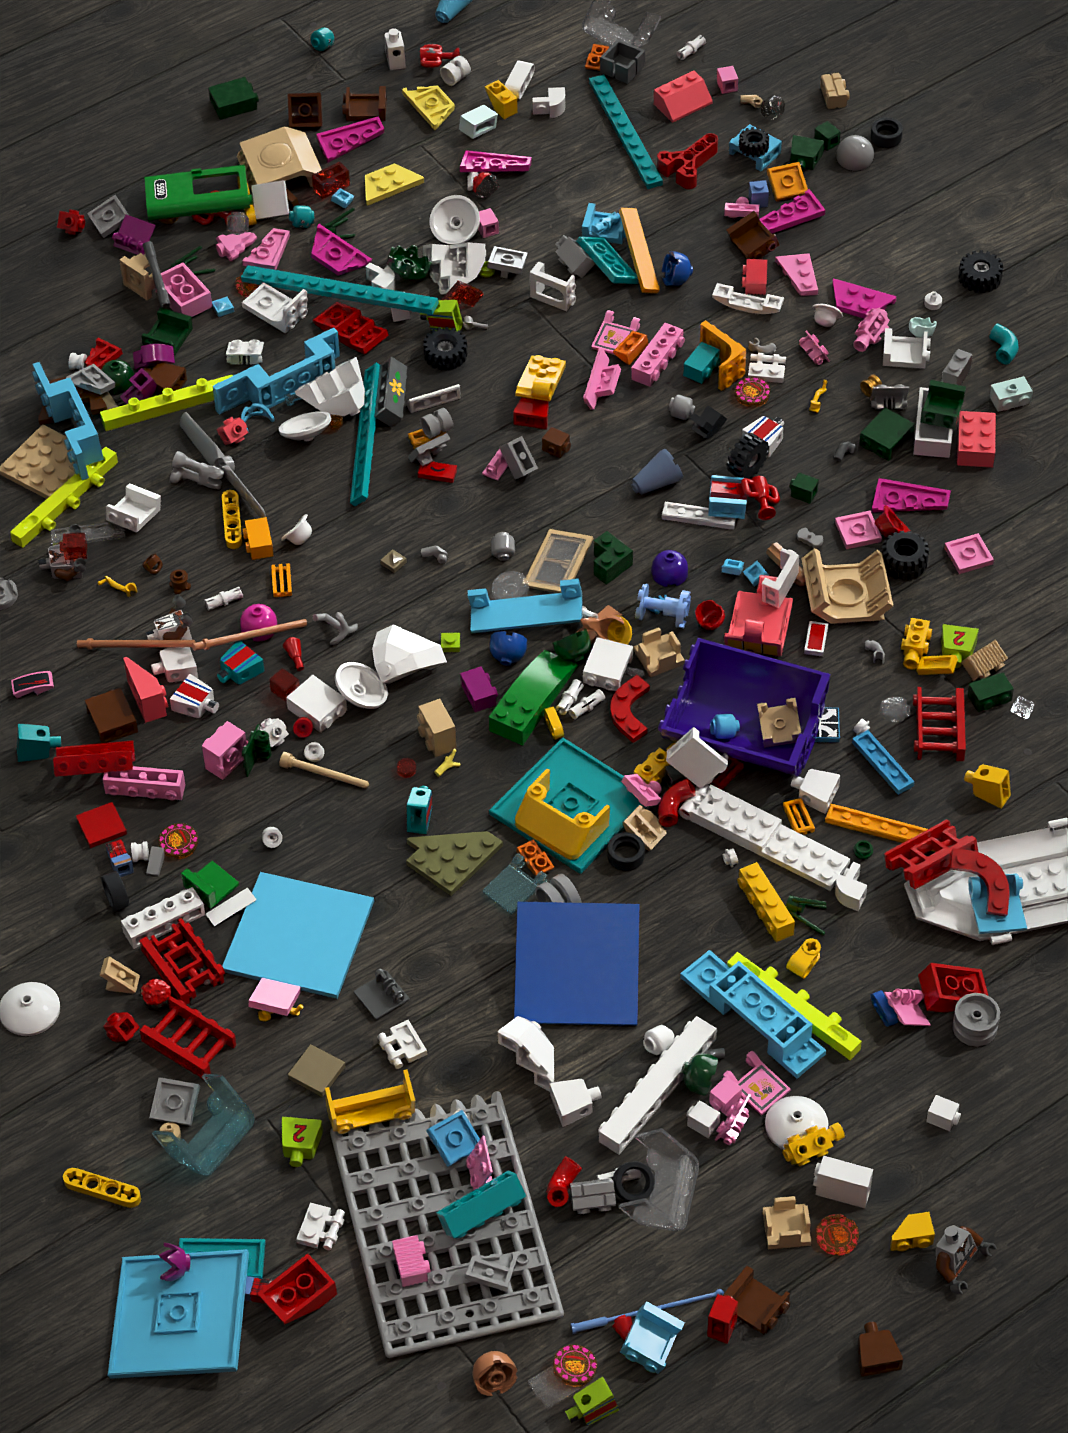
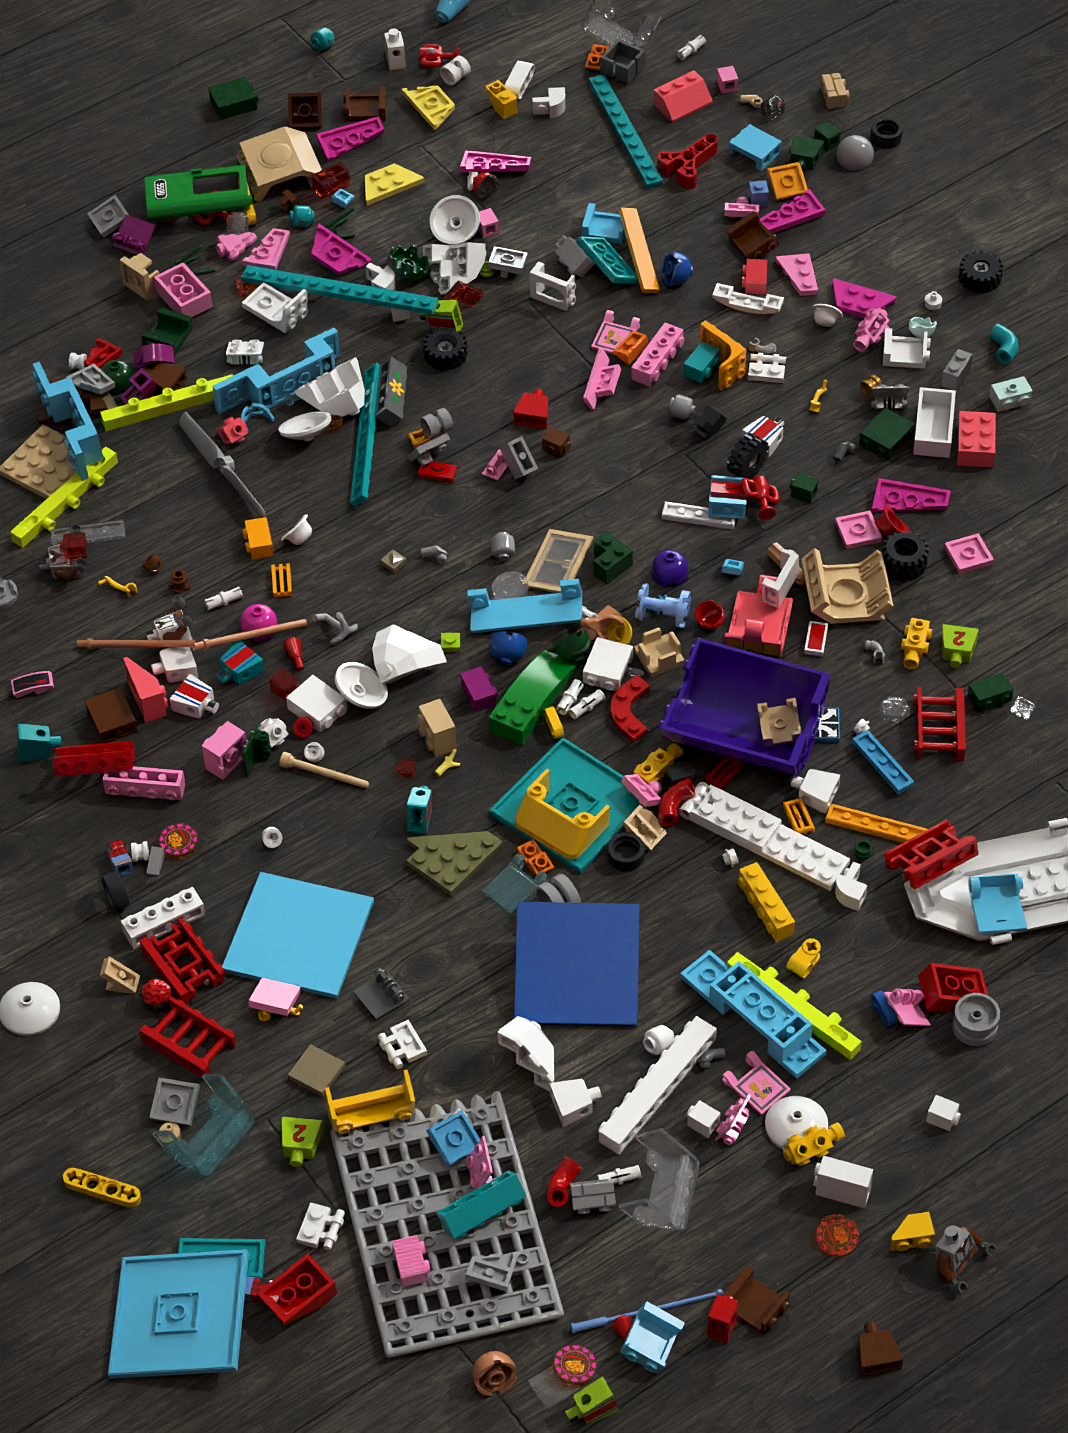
red brick [57,209,85,235] -> none
red tile [76,802,127,848] -> none
red brick [103,1012,140,1042] -> none
white panel [106,483,161,532] -> none
dark grey piece [143,242,171,308] -> none
magenta piece [159,1243,190,1282] -> none
light grey piece [170,451,224,490] -> none
green bracket [181,861,239,909] -> none
white sticker [206,888,257,926] -> none
medium azure tile [212,297,234,317] -> none
yellow beam [222,490,242,549] -> none
white tile [251,180,289,219] -> none
red slope [313,302,389,354] -> none
white slope [407,384,460,413] -> none
light aqua brick [459,105,498,139] -> none
light grey hand [463,316,488,330] -> none
yellow hinge [515,355,566,401] -> none
medium azure pin [591,212,621,236] -> none
black tyre [613,1161,655,1202] -> none
sand blue cone [631,449,683,495] -> none
white panel [666,727,728,789] -> none
dark green cylinder [681,1053,718,1096] -> none
bright pink brick [709,1076,742,1114] -> none
medium azure head [710,714,740,739] -> none
clear orange tile [735,377,770,407] -> none
black tyre [739,127,769,158] -> none
medium azure tile [743,561,769,587] -> none
tan panel [762,1196,811,1249] -> none
dark green plant [786,895,827,935] -> none
light grey piece [797,528,823,549] -> none
bright pink hinge [799,330,830,365] -> none
yellow tile [916,655,958,675] -> none
dark green panel [920,380,966,430] -> none
red plate [950,848,1009,917] -> none
tan brick [961,640,1008,681] -> none
yellow torso [964,764,1011,809] -> none

